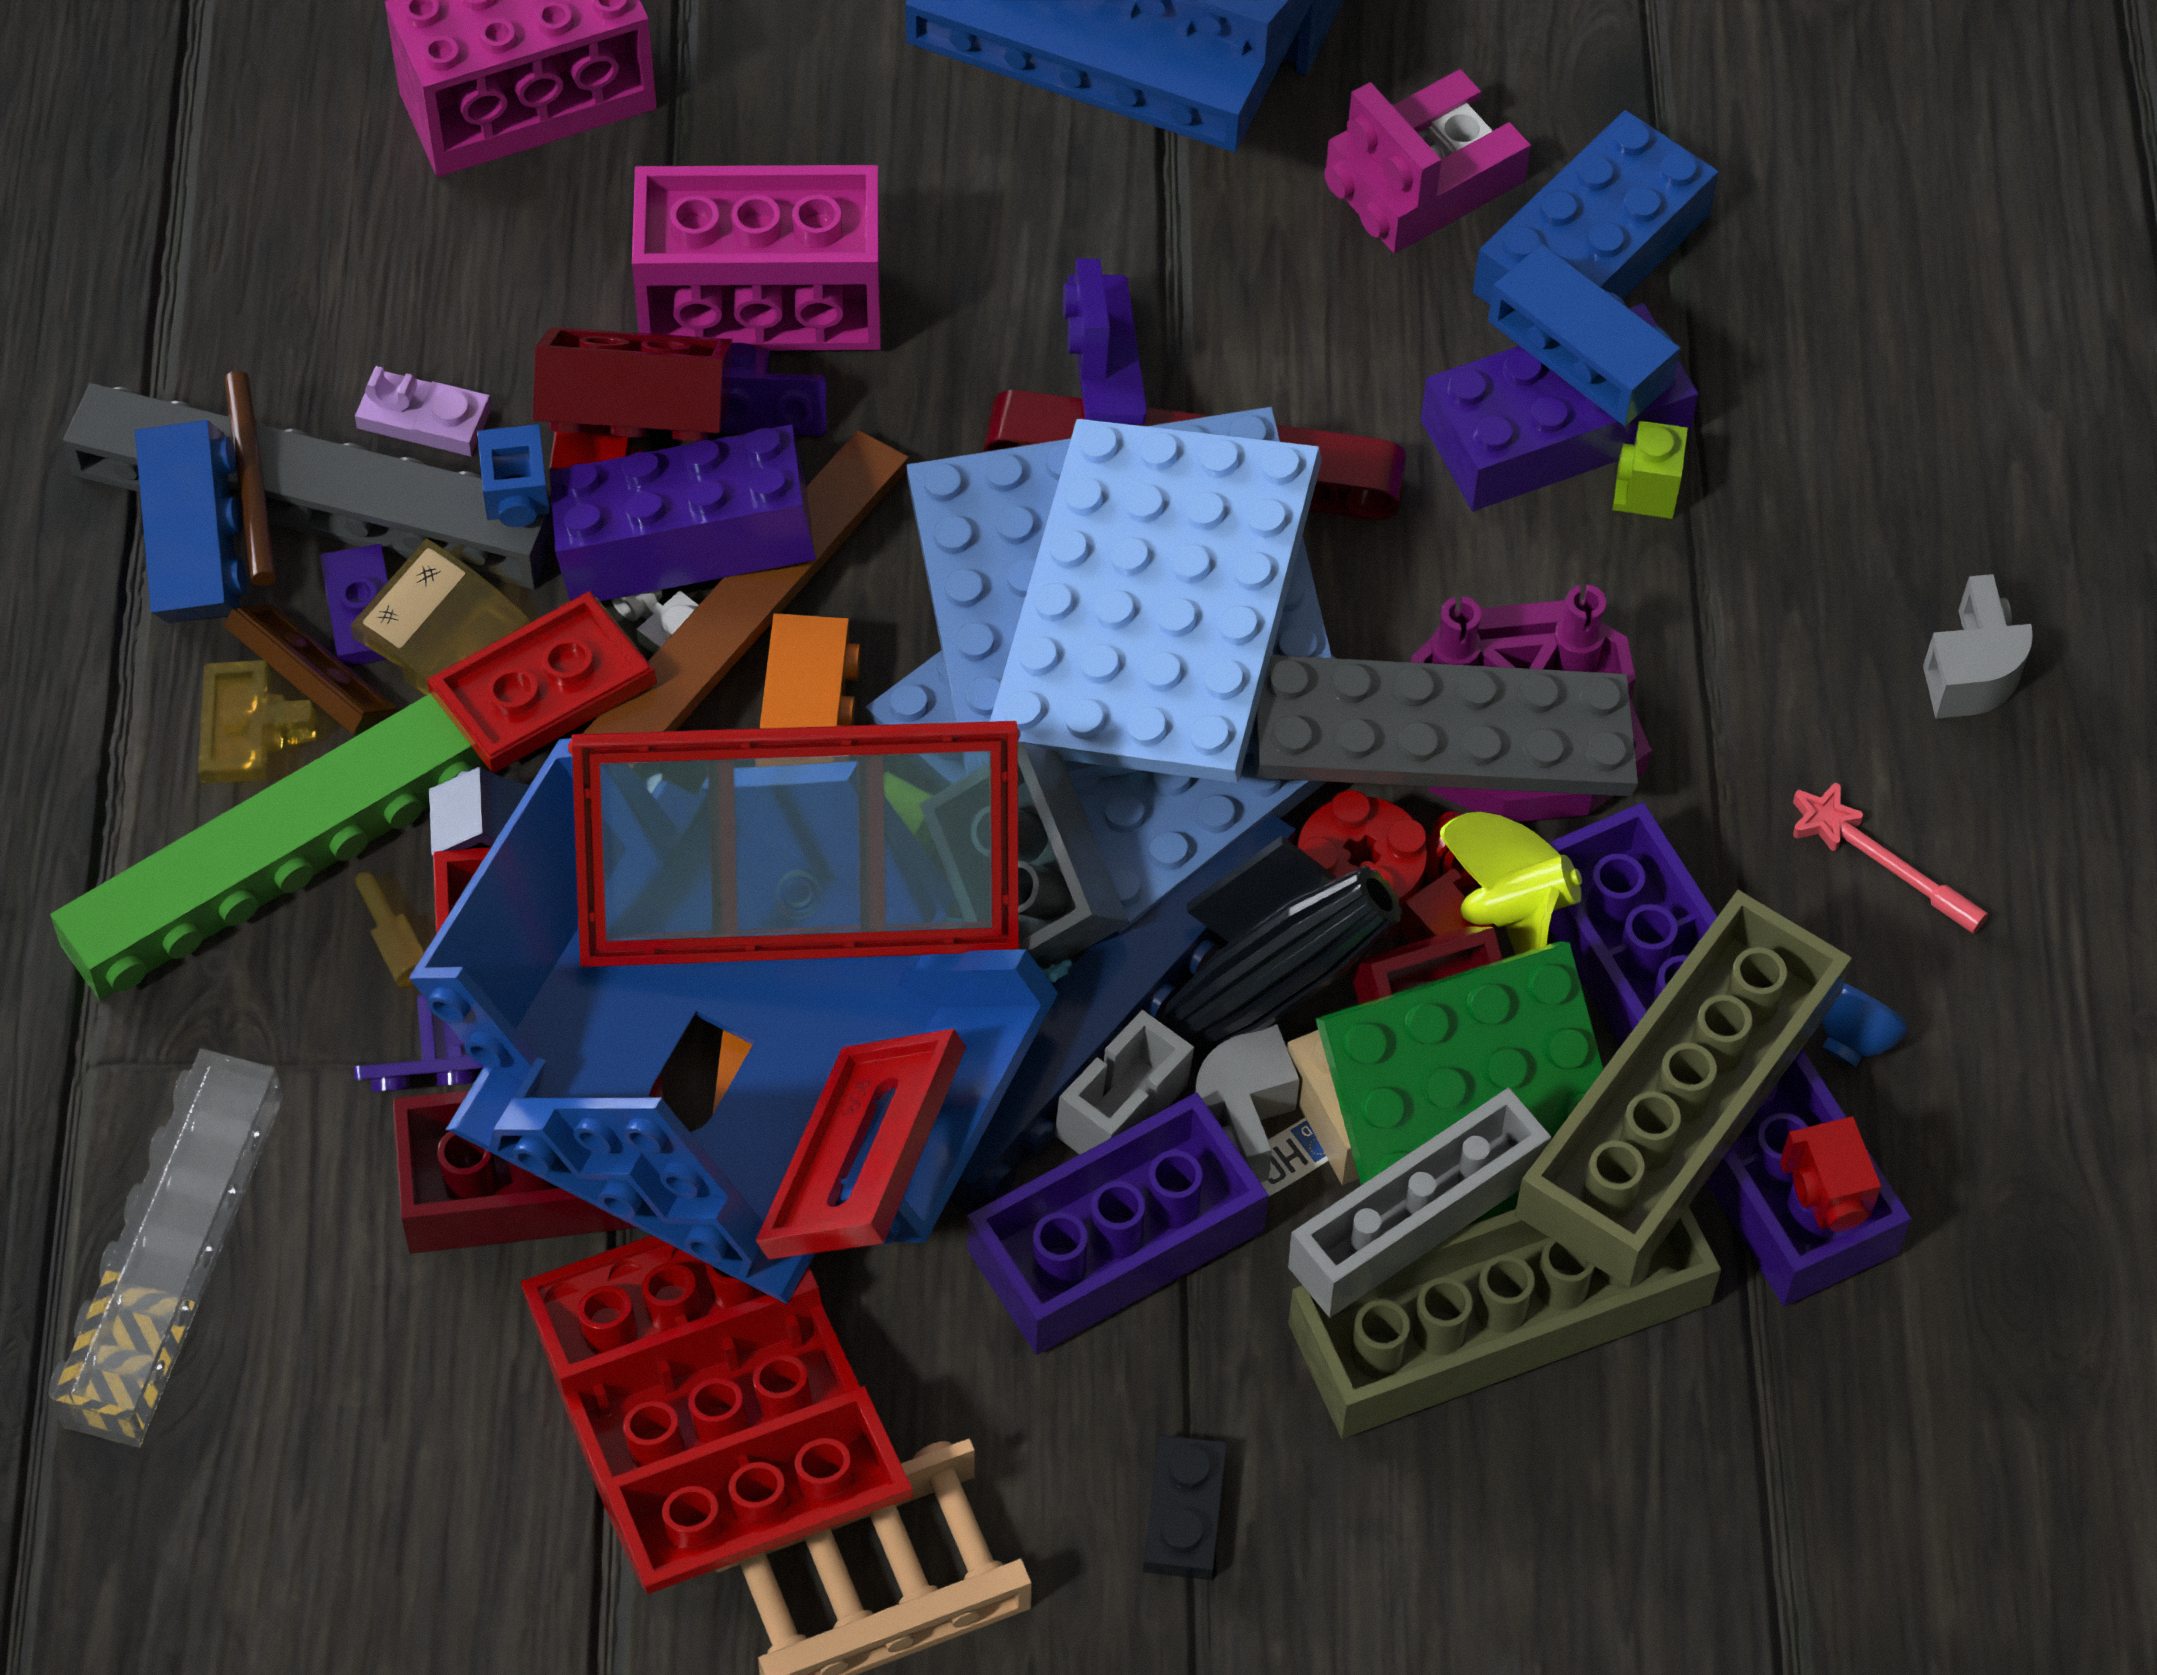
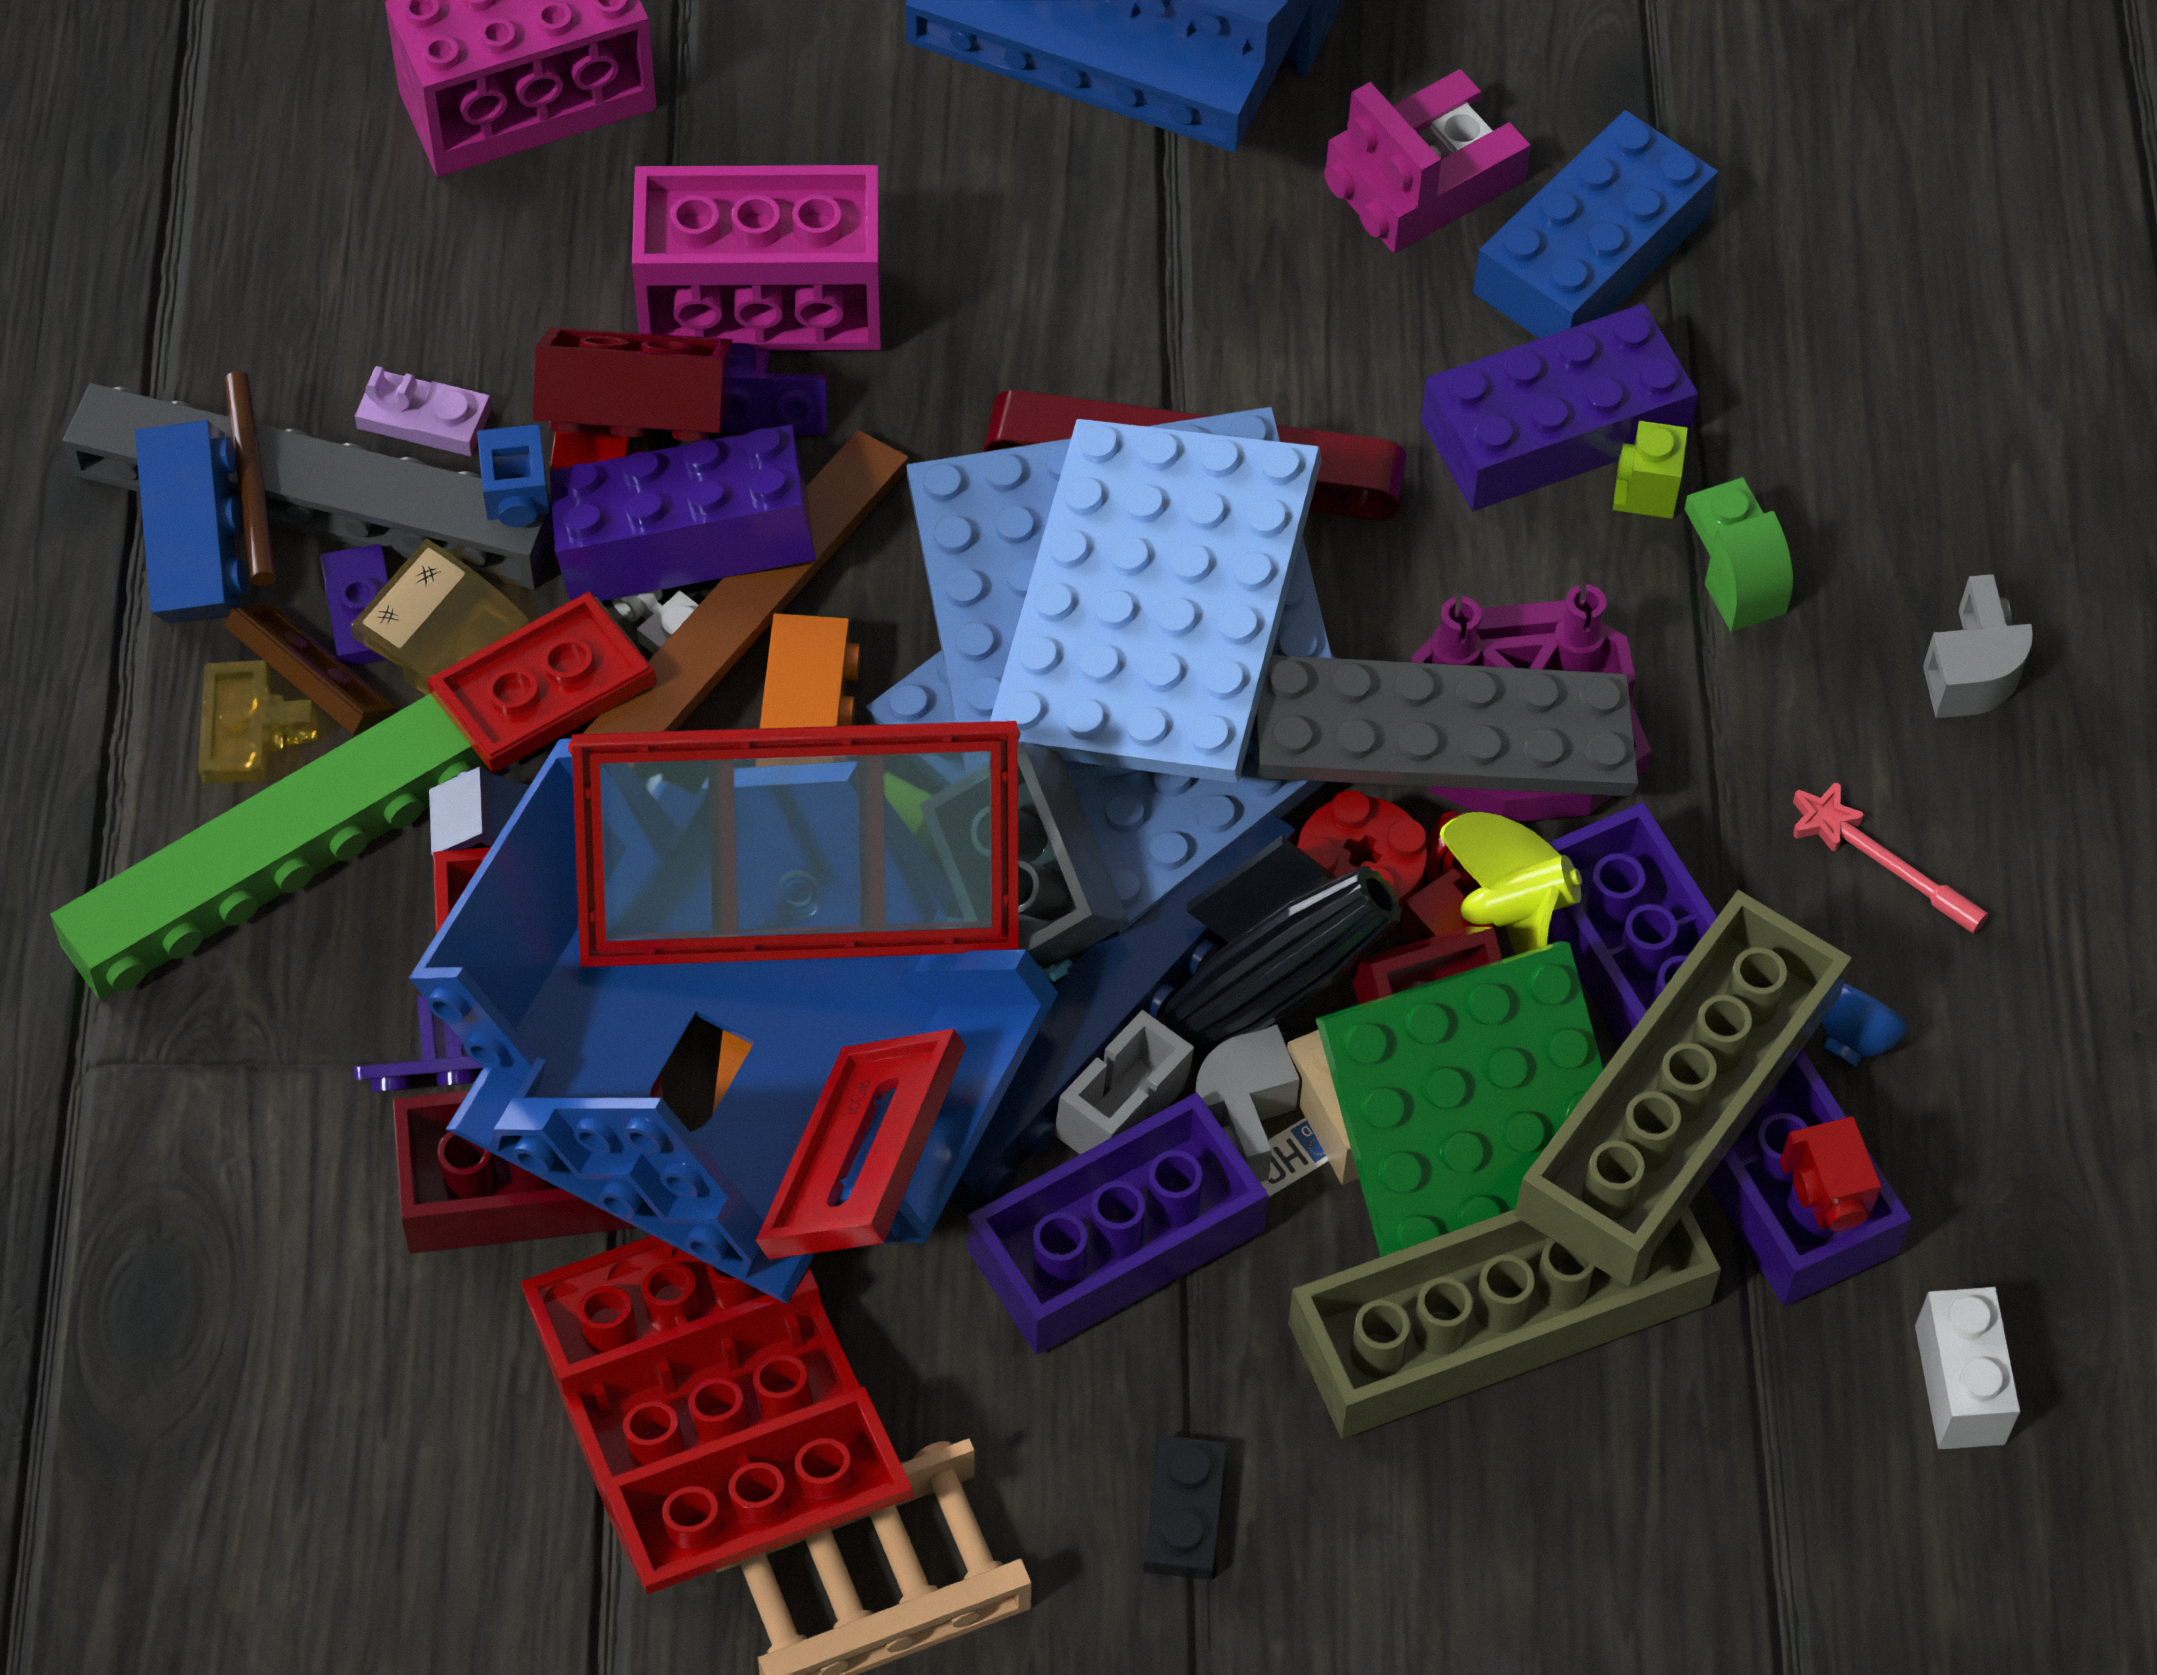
clear brick [49,1048,283,1448] -> none
clear yellow axle [355,871,424,989] -> none
dark purple bracket [1063,259,1147,425] -> none
light grey brick [1288,1088,1551,1318] -> none
blue brick [1488,243,1680,426] -> none
none -> bright green brick [1684,477,1793,632]
none -> white brick [1915,1287,2020,1450]

